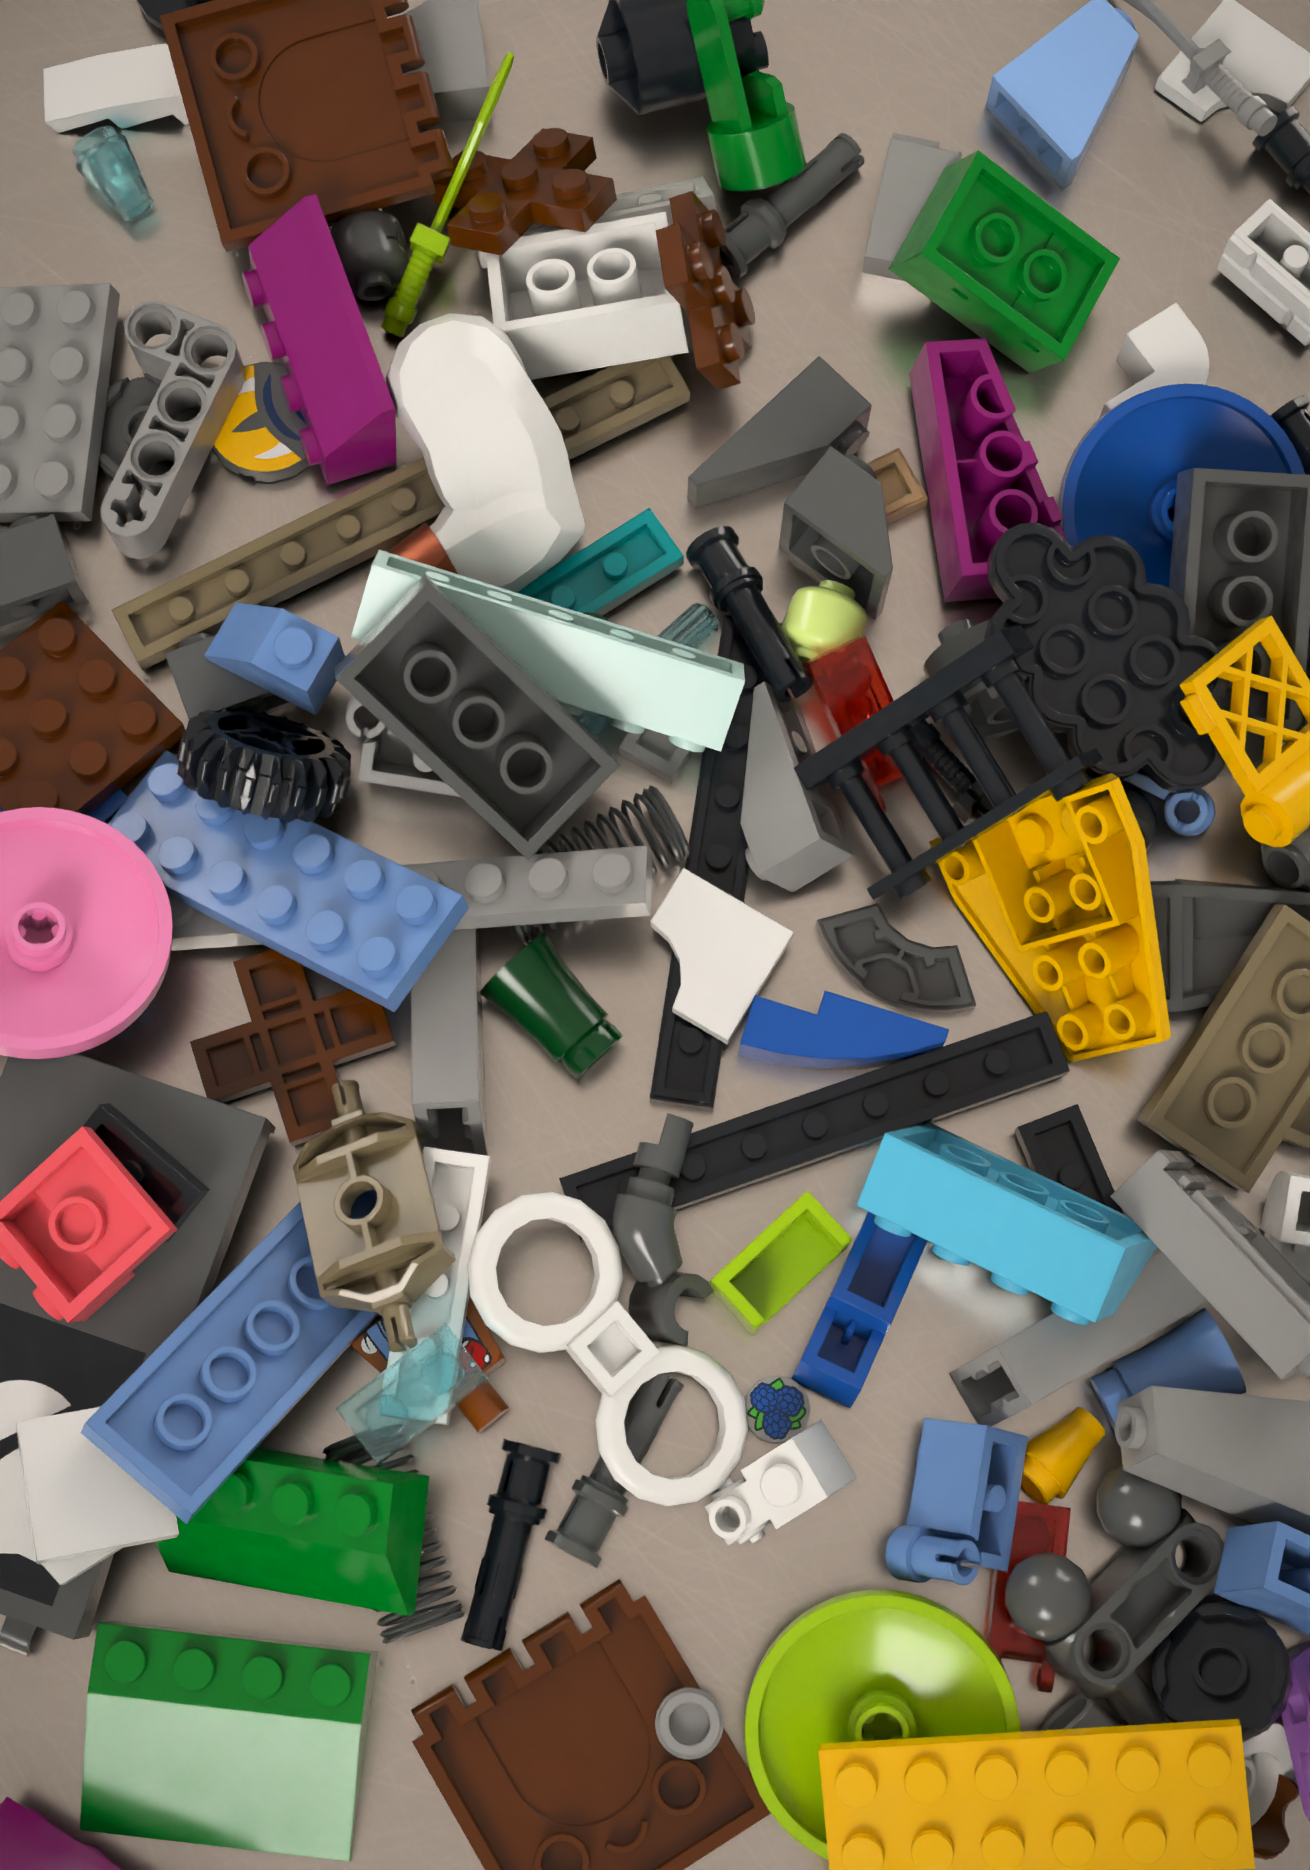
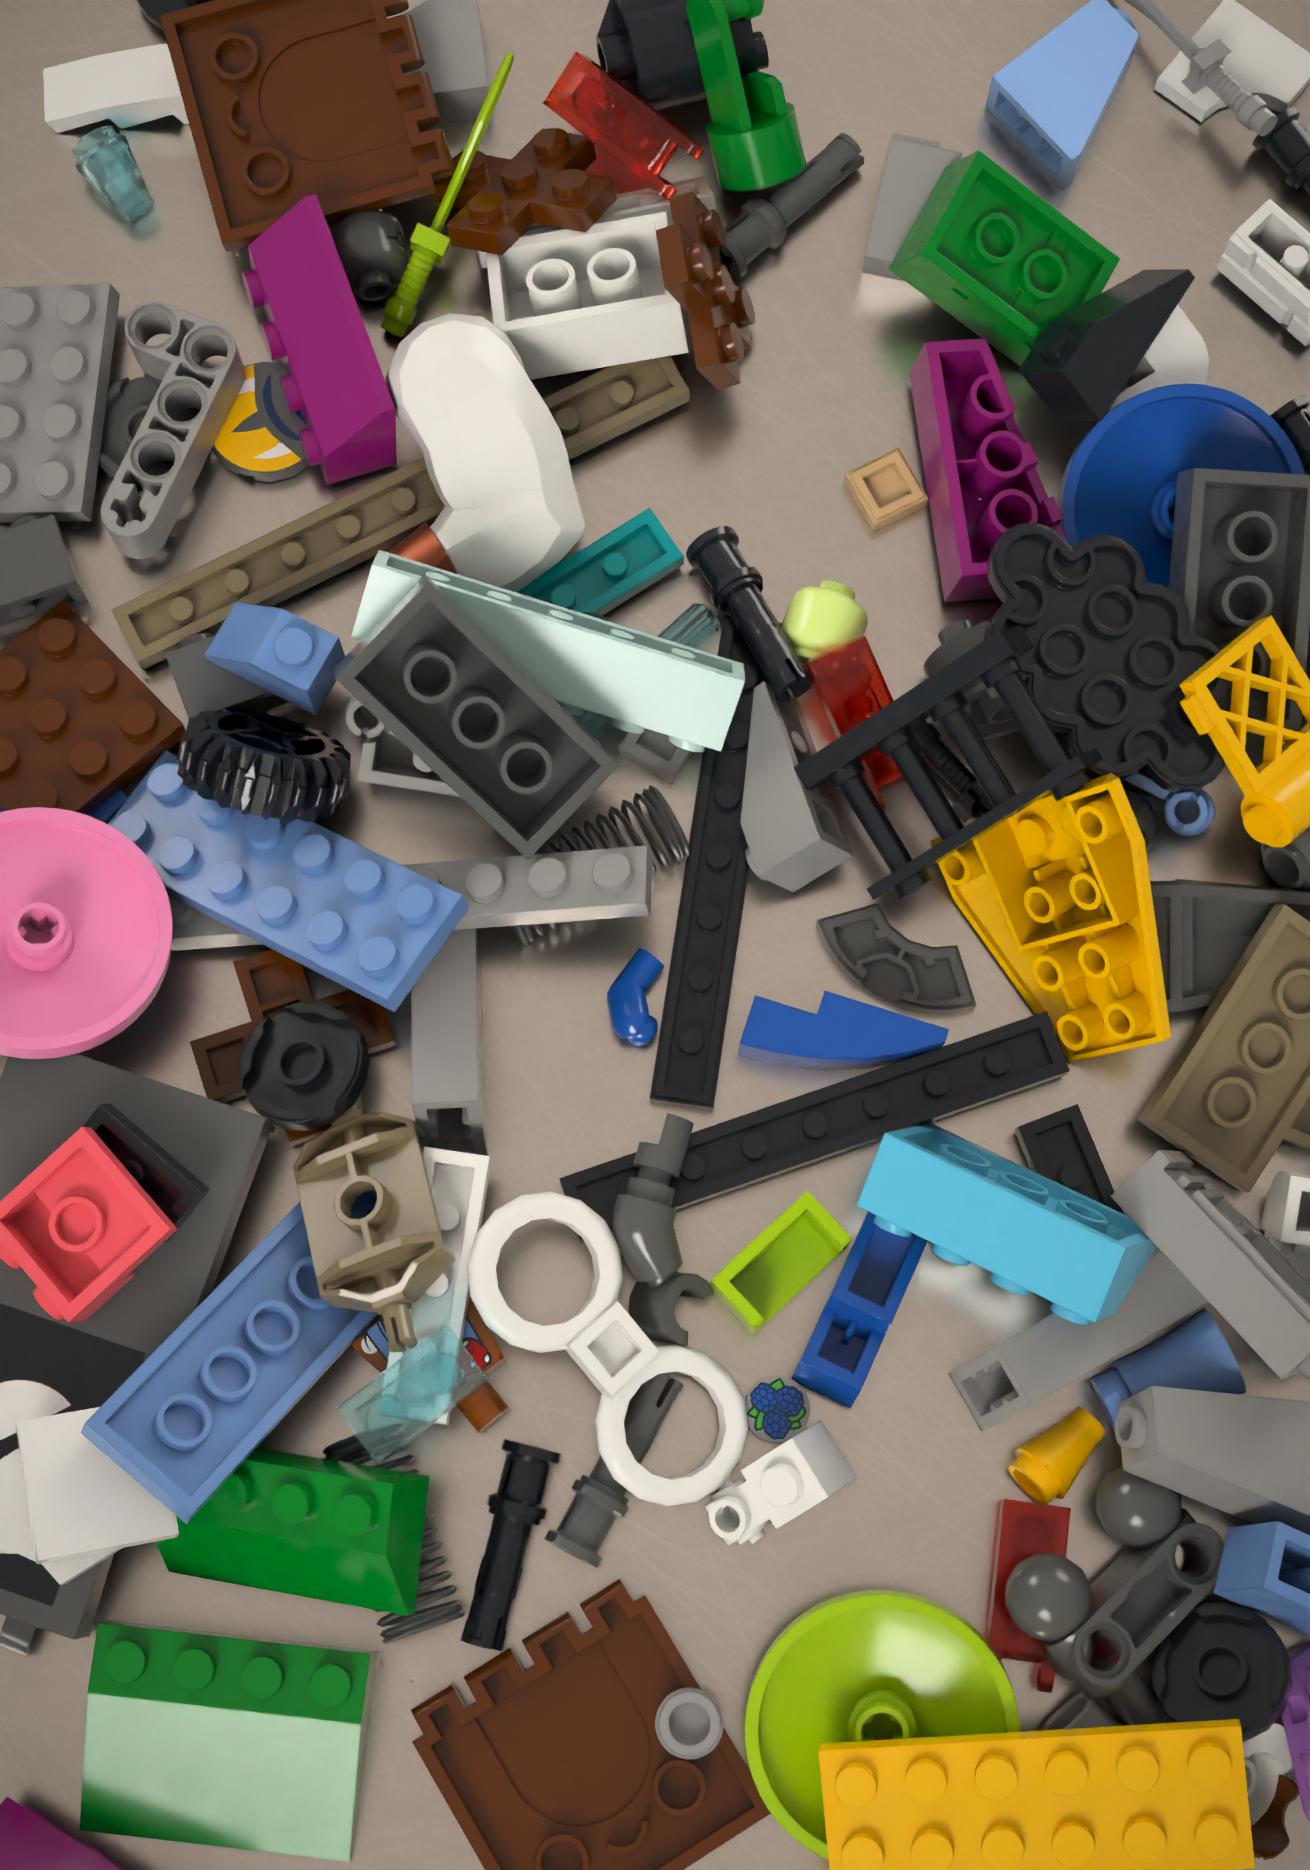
dark green plant [480,933,623,1079] -> none
white tile [651,868,794,1045] -> none
dark grey slope [687,356,872,508] -> none
dark grey slope [779,446,893,620] -> none
medium blue hinge [885,1418,1028,1585] -> none
none -> black tile [239,1002,370,1131]
none -> clear red hinge [543,51,705,200]
none -> blue arm [607,948,664,1046]
none -> black slope [1018,269,1195,422]

